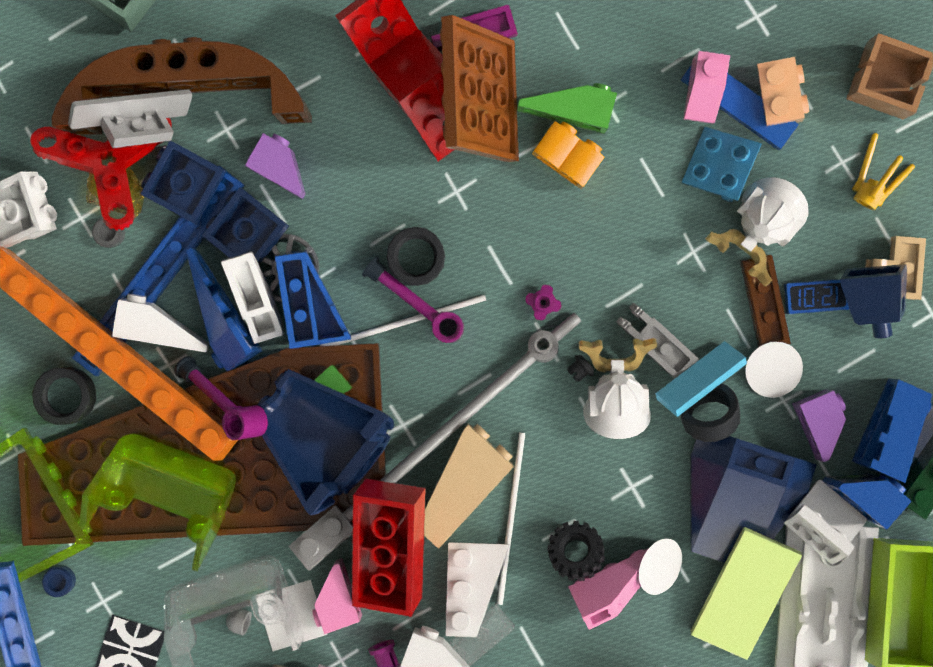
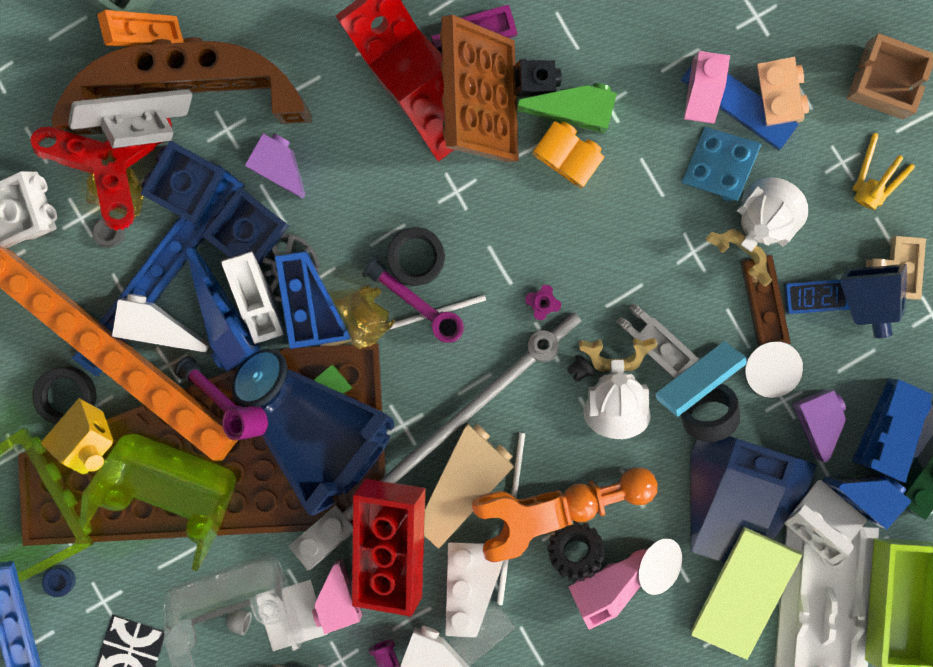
none -> yellow torso [41,398,113,474]
none -> orange plate [97,10,183,47]
none -> medium azure wheel [232,349,287,407]
none -> clear yellow hair [334,285,395,349]
none -> orange piece [472,467,658,562]
none -> black brick [514,59,562,96]

